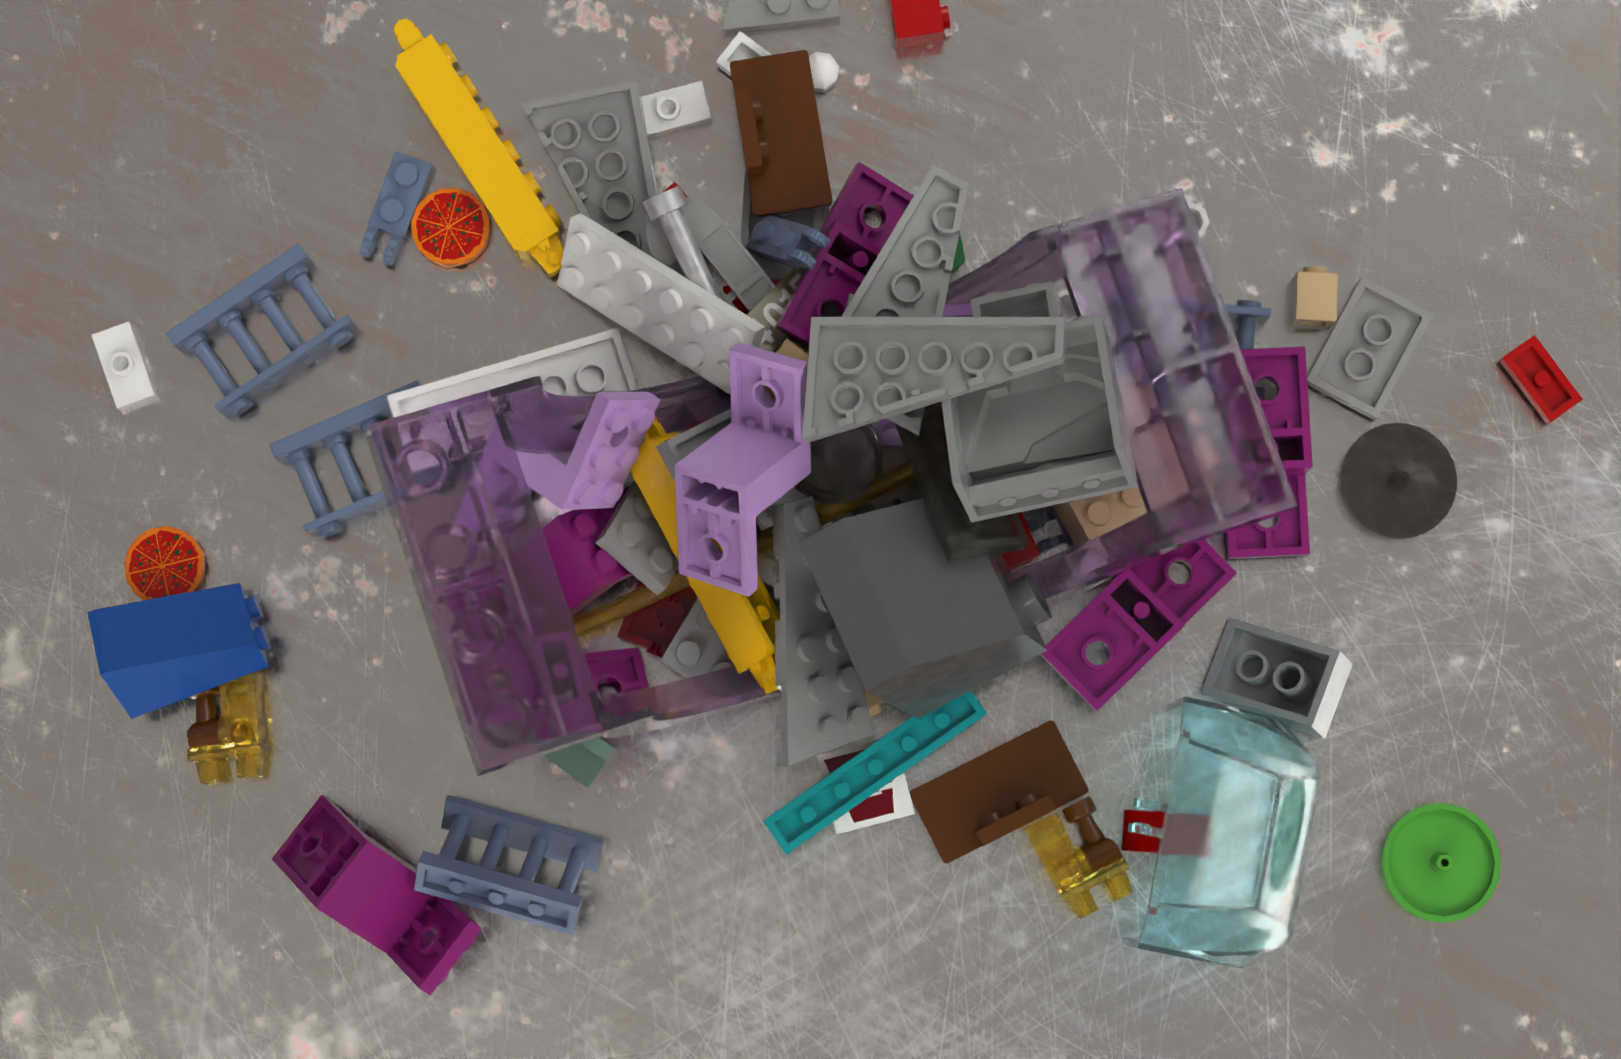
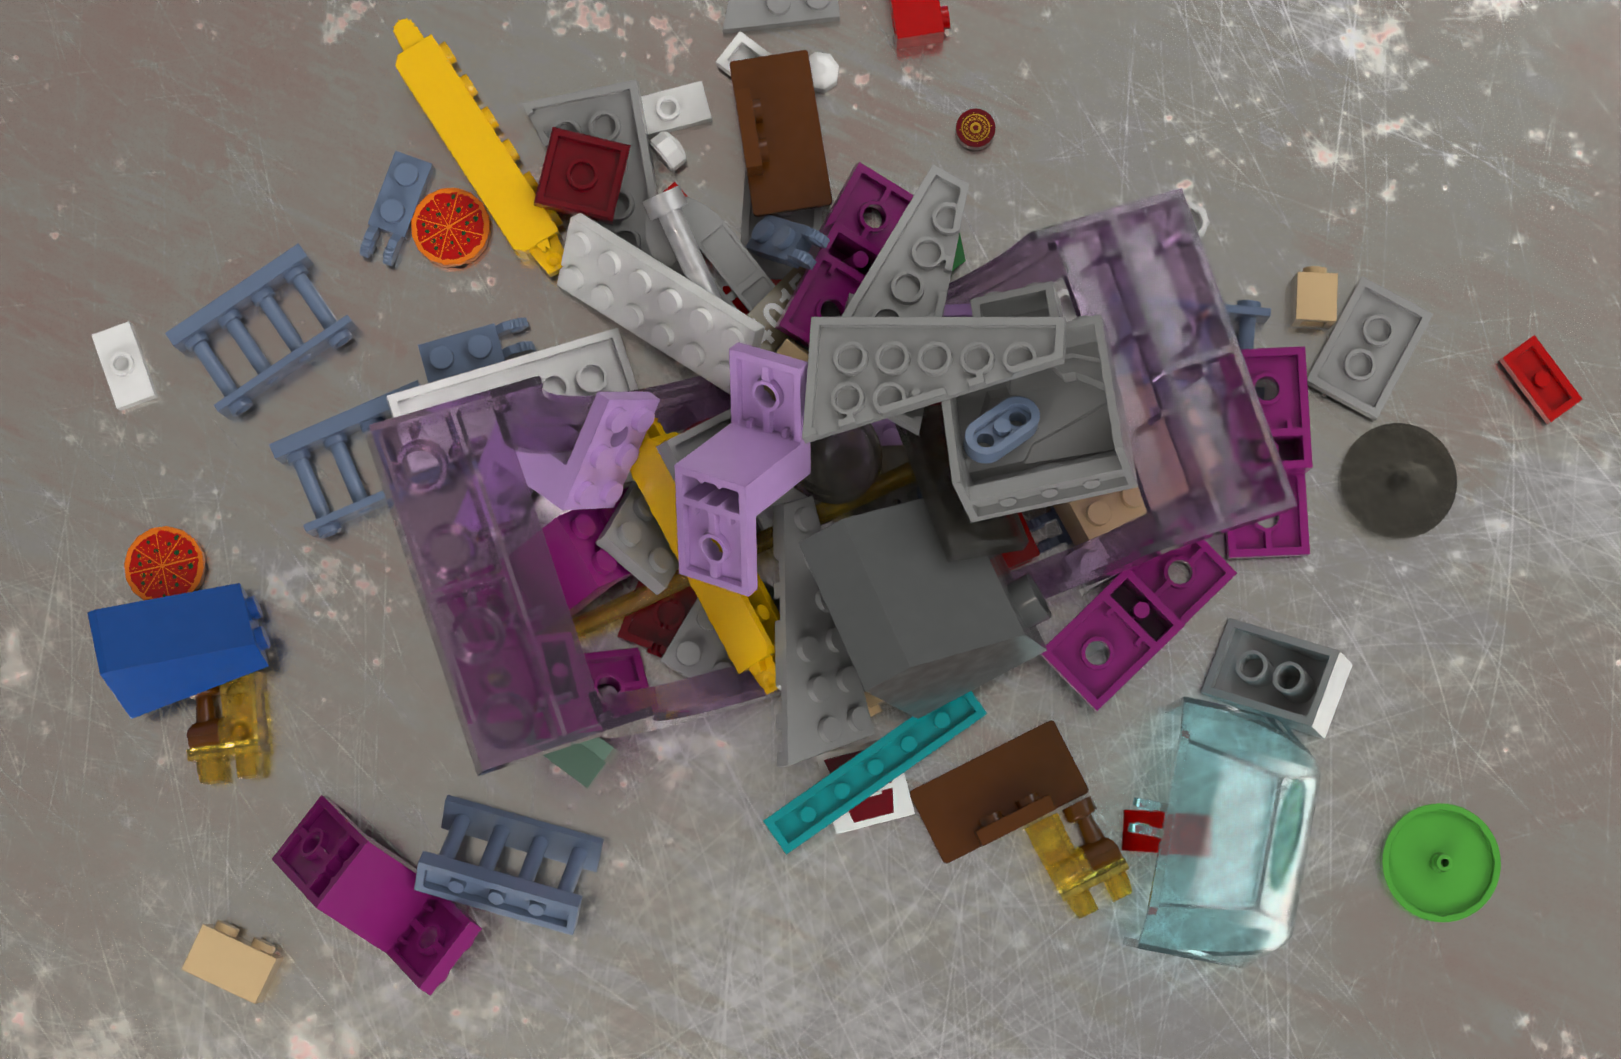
none -> tan brick [181,920,284,1004]
none -> sand blue hinge [418,317,535,383]
none -> dark red tile [534,127,631,224]
none -> white tile [650,131,686,171]
none -> dark red tile [955,108,996,150]
none -> sand blue plate [963,396,1040,464]

